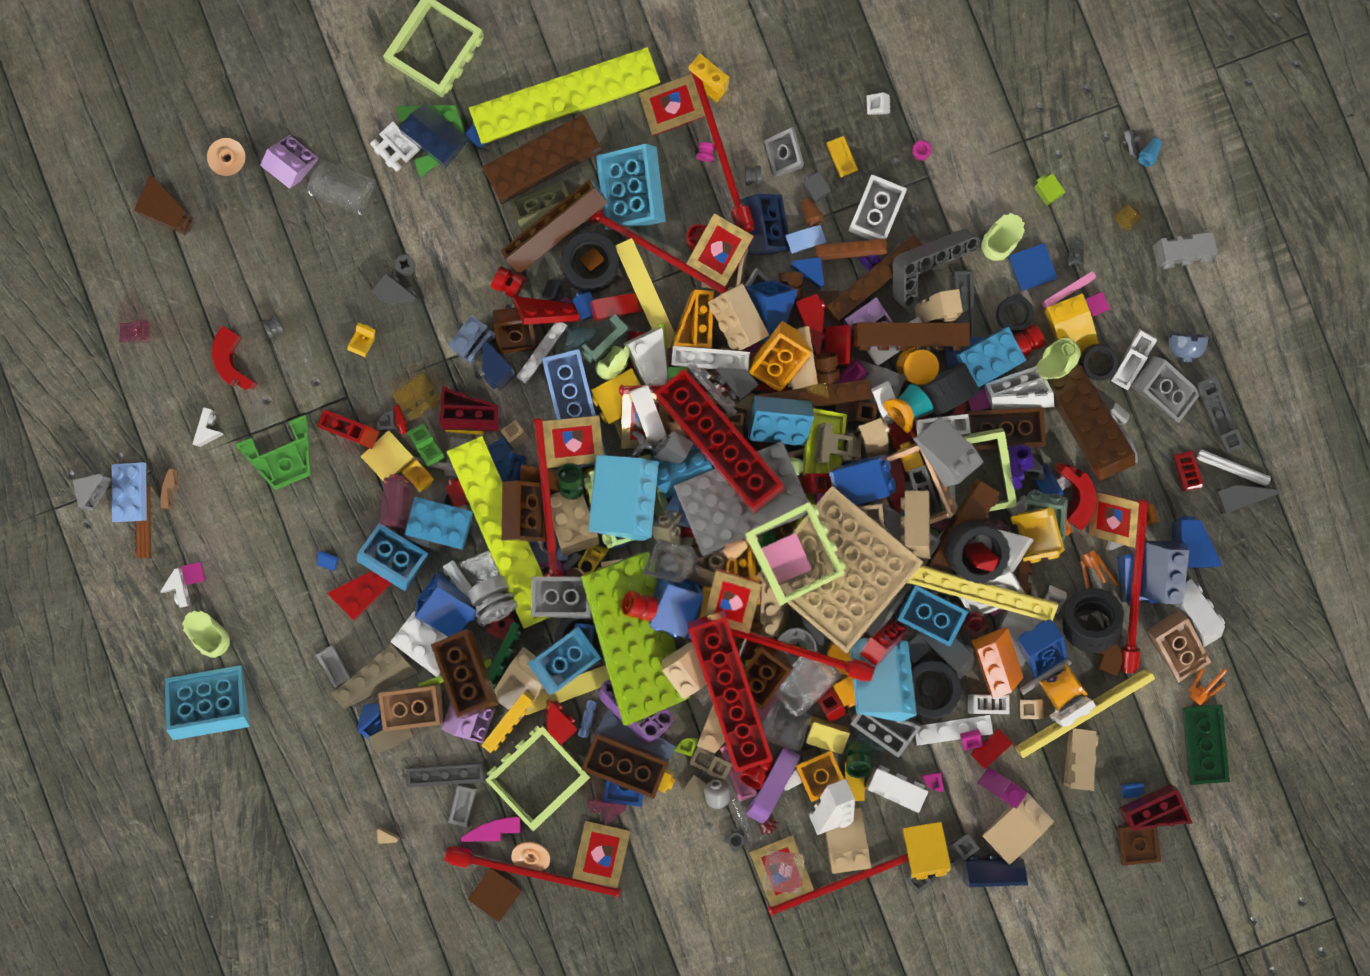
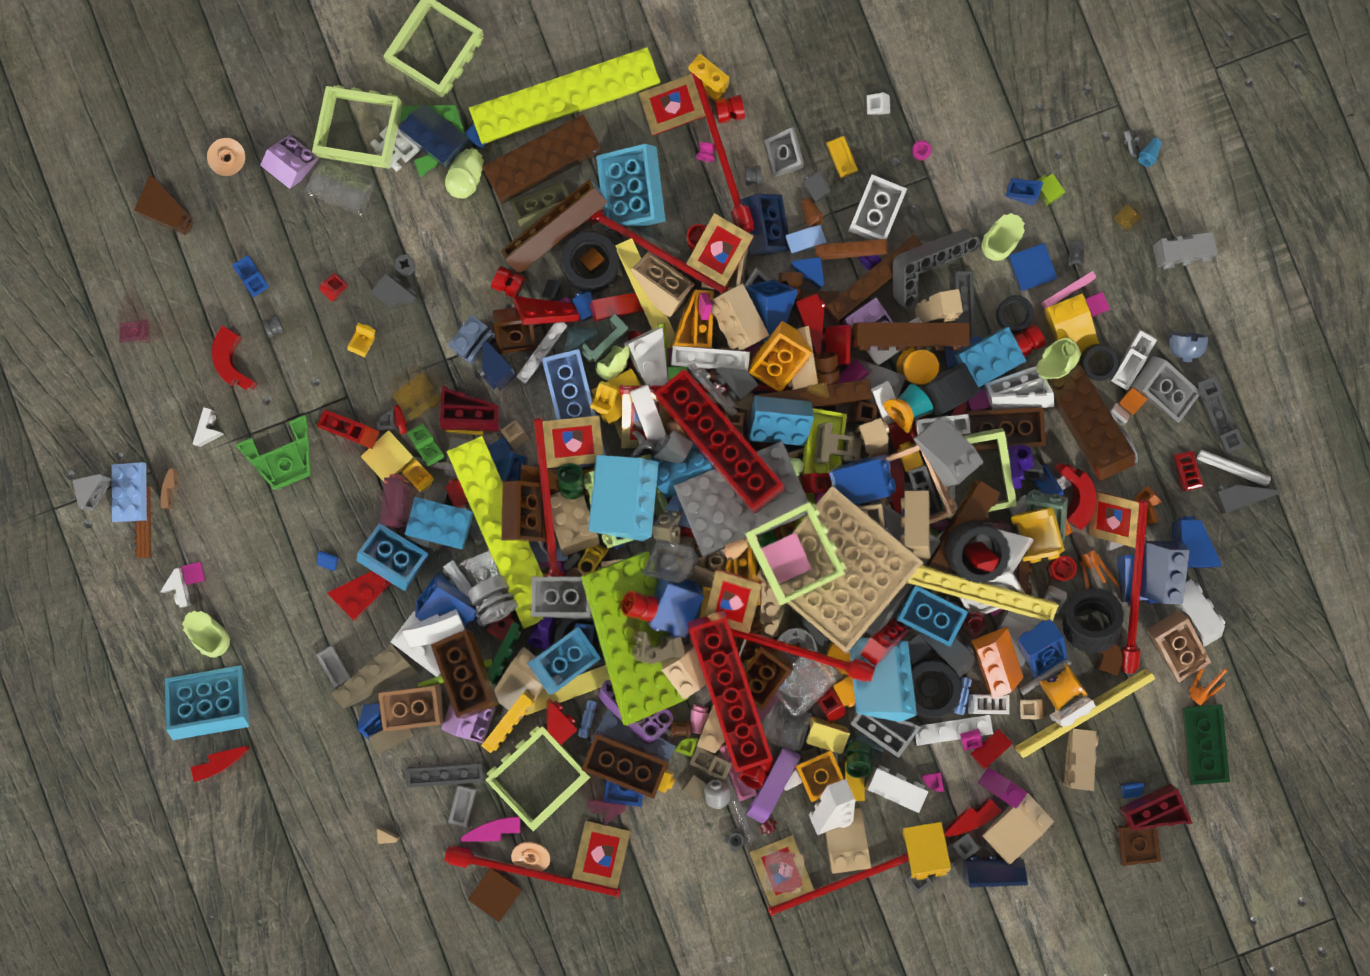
none -> red slope [190,745,250,782]
none -> blue slope [232,255,269,298]
none -> yellowish green window [312,85,403,169]
none -> red slope [319,273,348,302]
none -> white slope [402,609,465,647]
none -> yellowish green hair [445,148,484,198]
none -> dark purple plate [528,617,556,650]
none -> yellow bracket [590,381,619,414]
none -> tan slope [631,251,695,317]
none -> dark tan tile [633,631,685,664]
none -> reddish brown bush [671,720,691,738]
none -> bright pink cone [690,704,710,734]
none -> dark pink tile [699,293,712,320]
none -> red wheel [714,94,745,124]
none -> red slope [943,798,1002,837]
none -> light blue axle [954,677,972,715]
none -> blue slope [1005,178,1043,206]
none -> red wheel [1047,556,1077,581]
none -> orange slope [1118,387,1147,415]
none -> orange slope [1134,486,1162,507]

